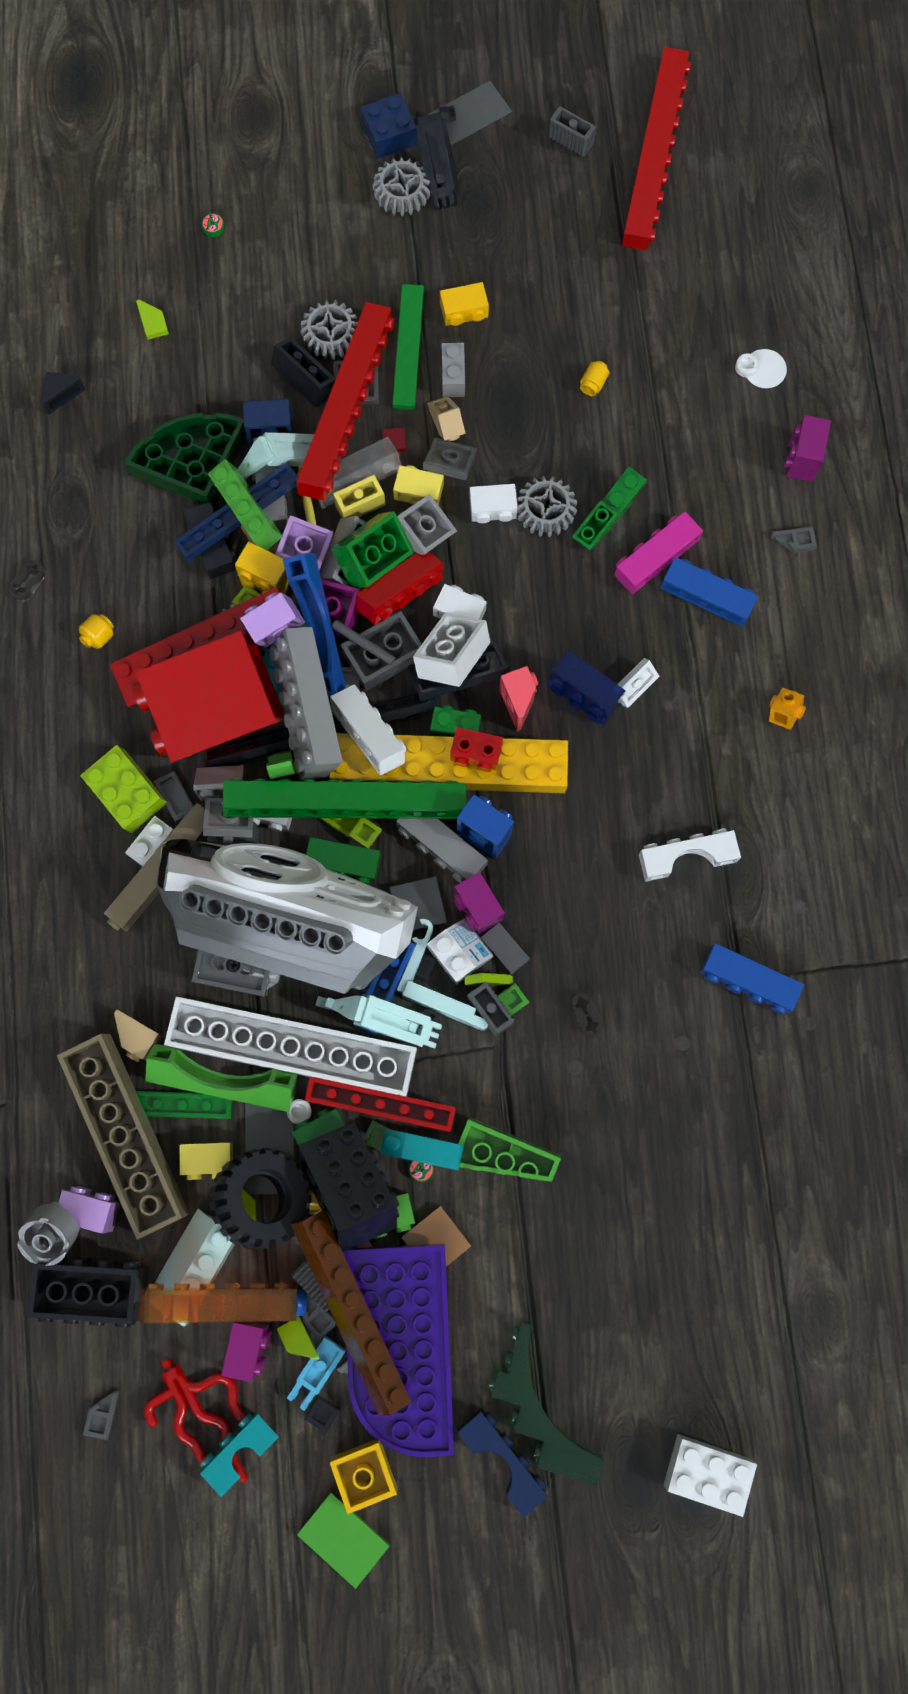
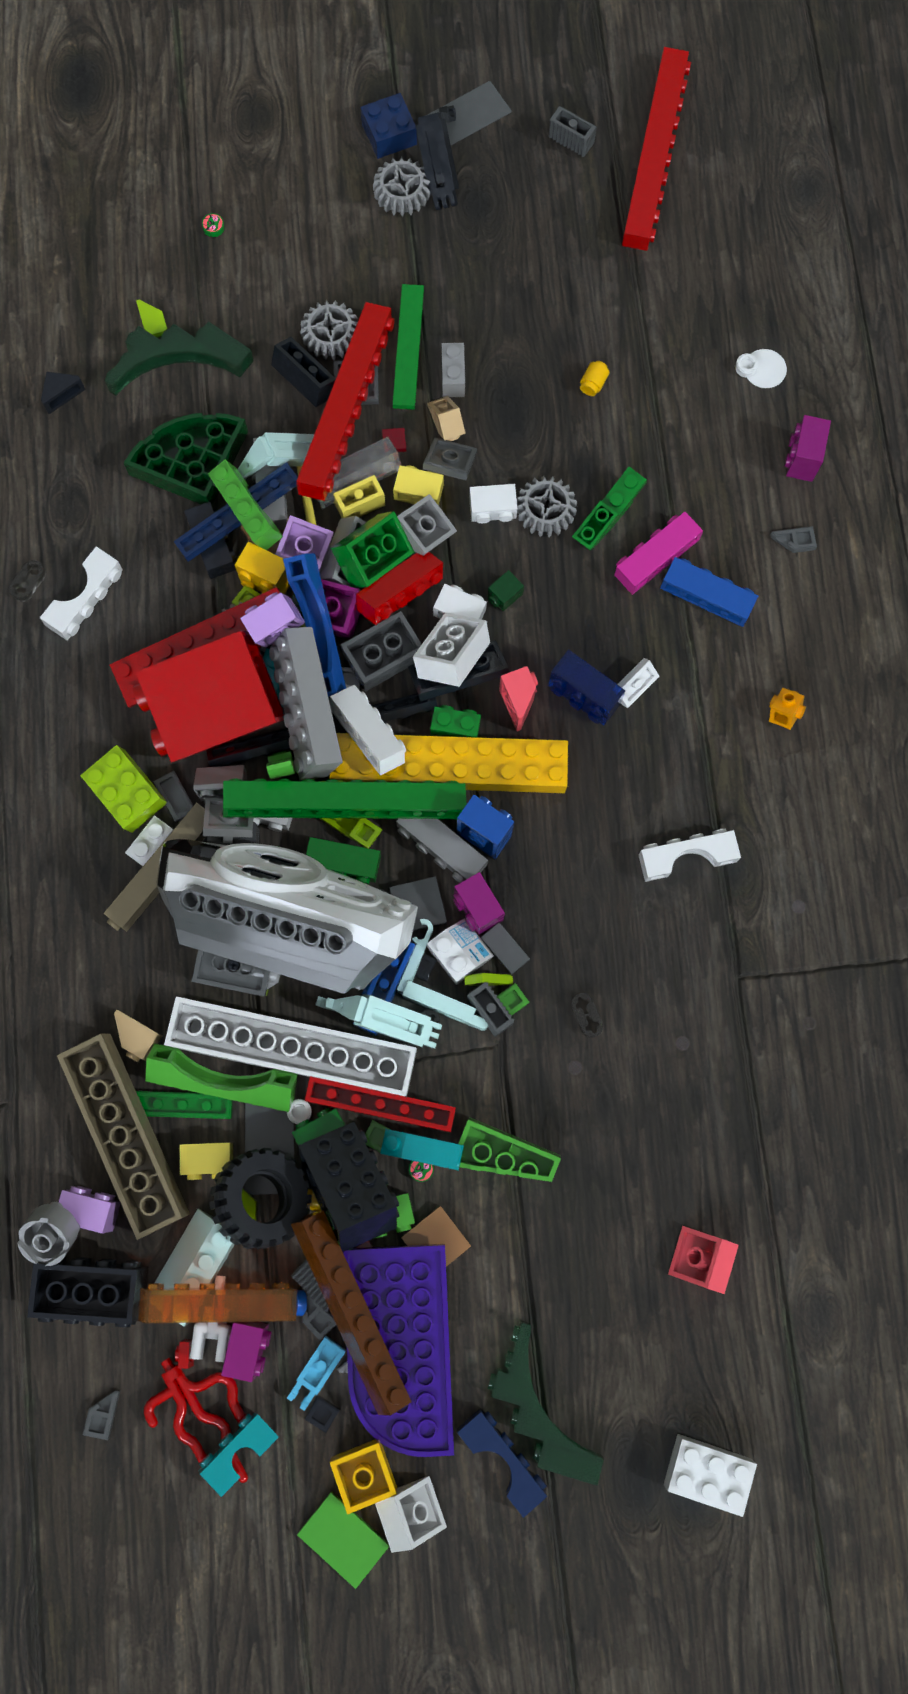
yellow head [79,614,114,649] -> none
dark blue brick [243,398,294,447] -> none
lime tile [277,1316,320,1360] -> none
dark grey bar [332,620,396,665] -> none
yellow brick [440,282,489,326] -> none
red brick [450,727,503,772] -> none
blue brick [700,943,804,1015] -> none
none -> white arch [40,547,123,640]
none -> clear green arch [105,321,253,395]
none -> red plate [175,1339,194,1369]
none -> white plant [189,1275,232,1362]
none -> white slope [375,1476,447,1553]
none -> dark green brick [488,570,524,611]
none -> coral slope [668,1226,739,1294]

